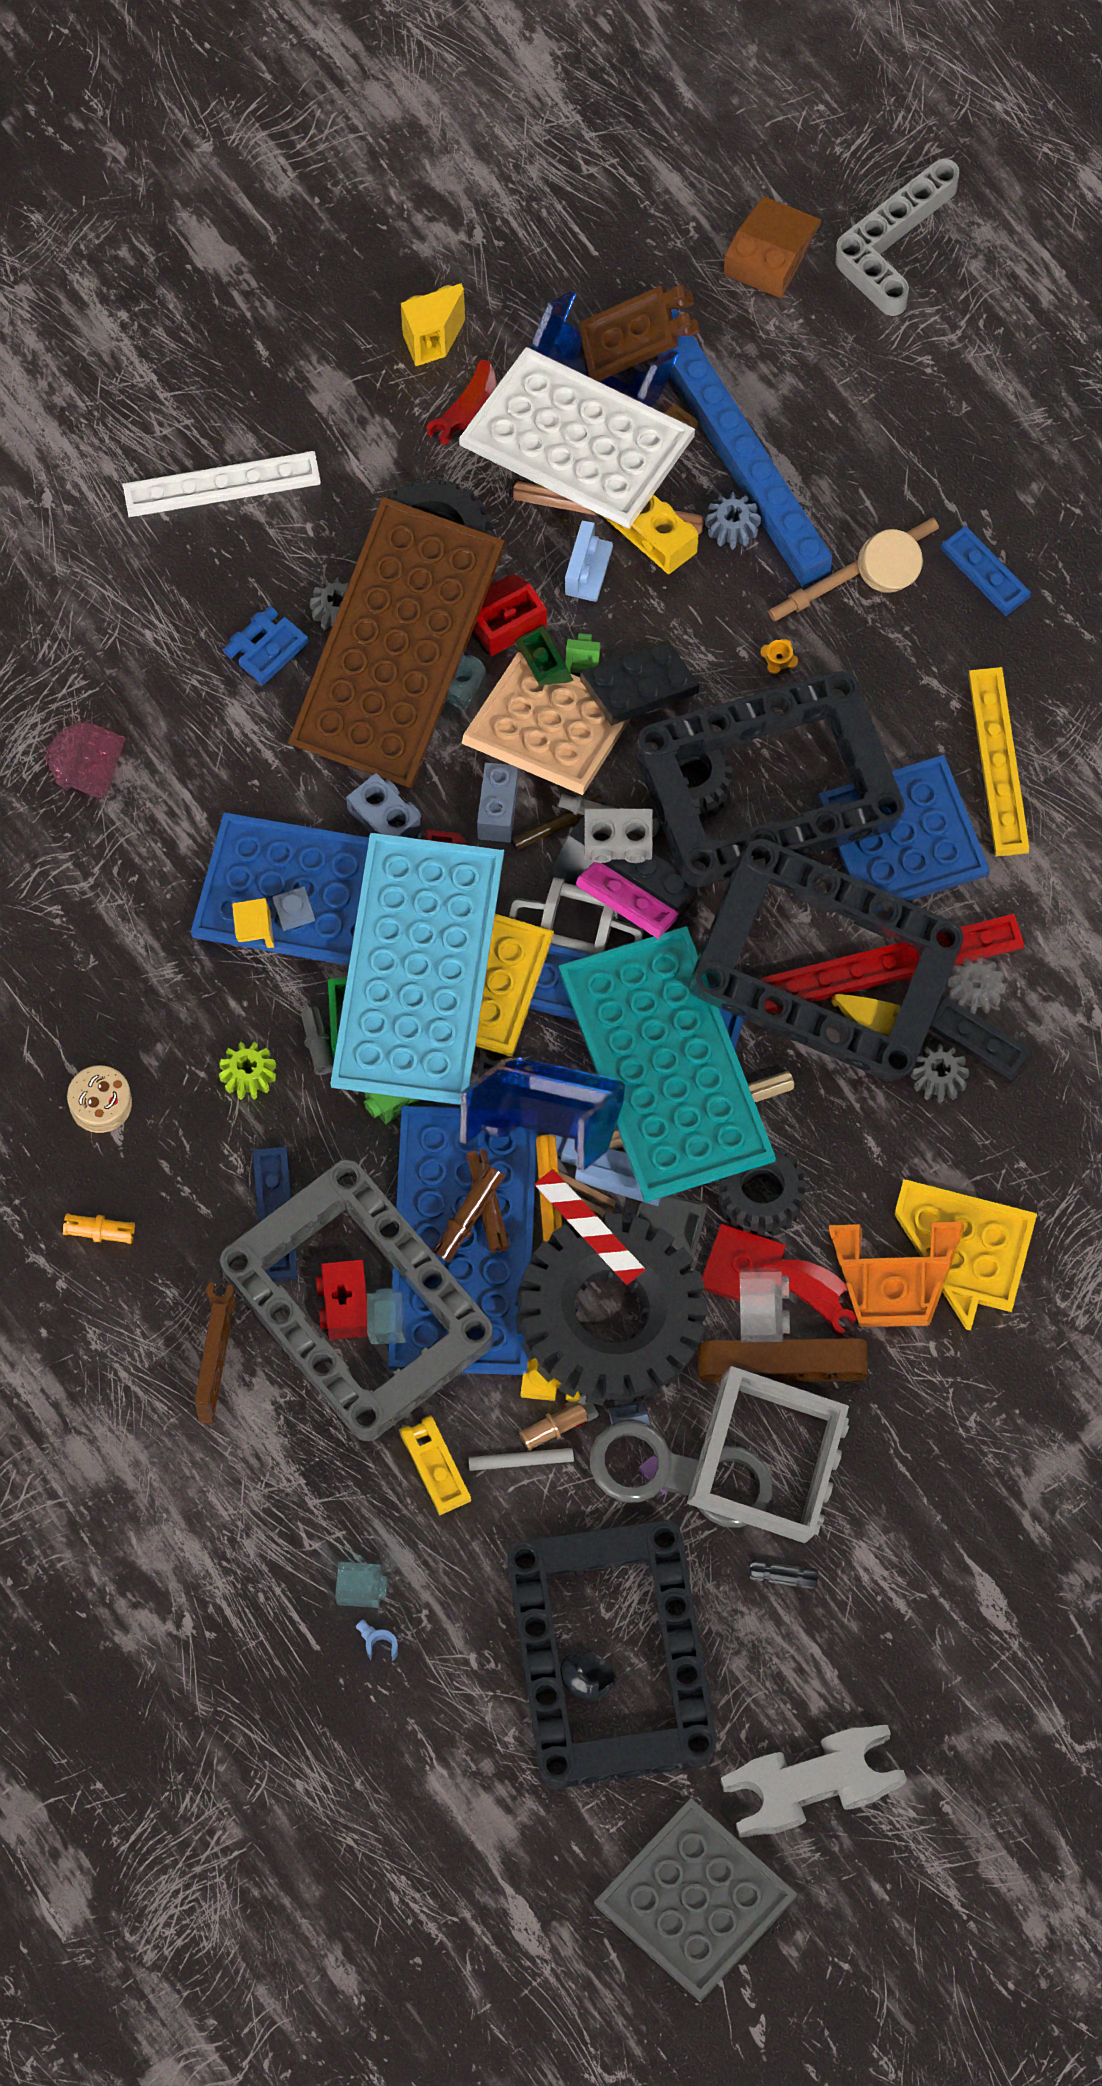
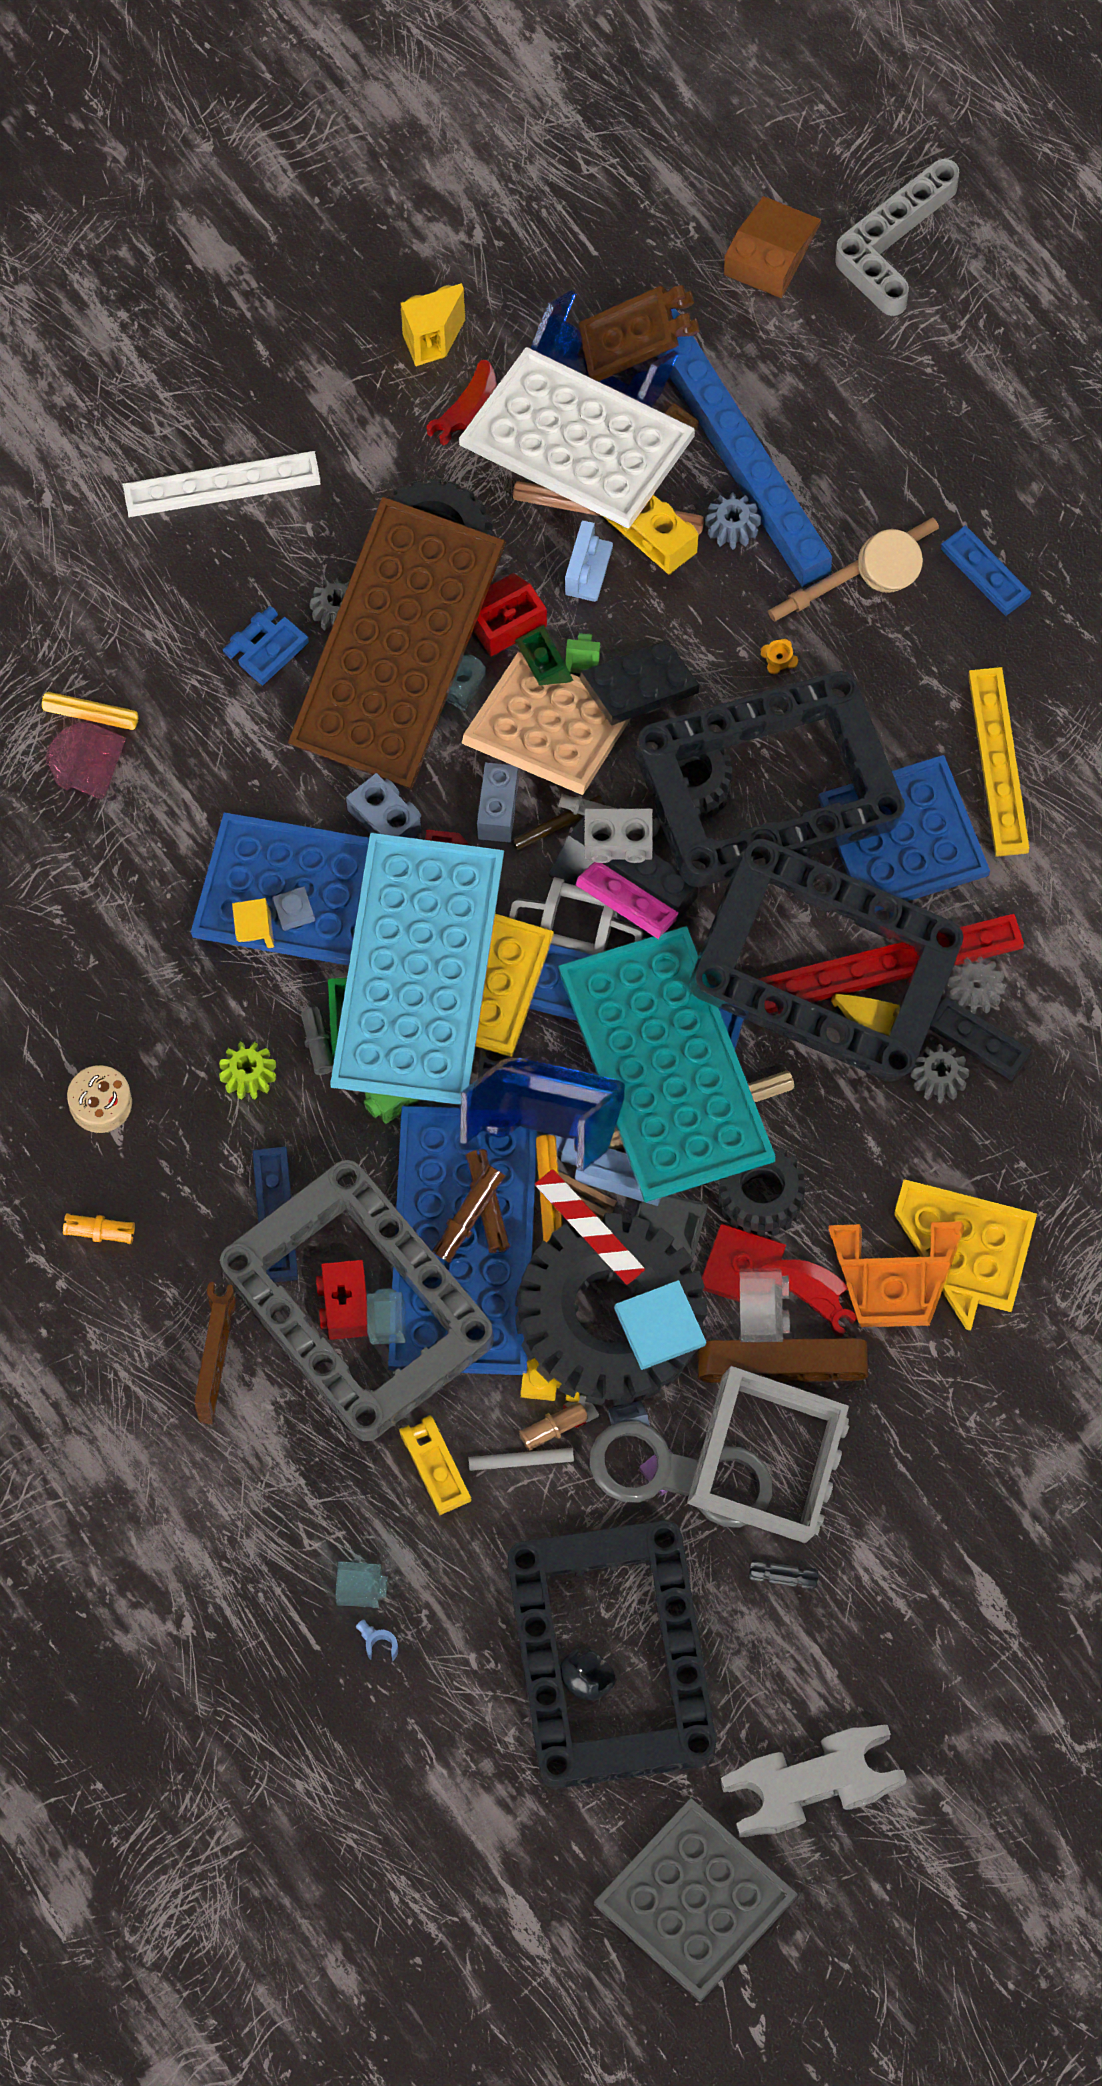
none -> yellow axle [42,692,138,730]
none -> medium azure tile [614,1280,707,1370]

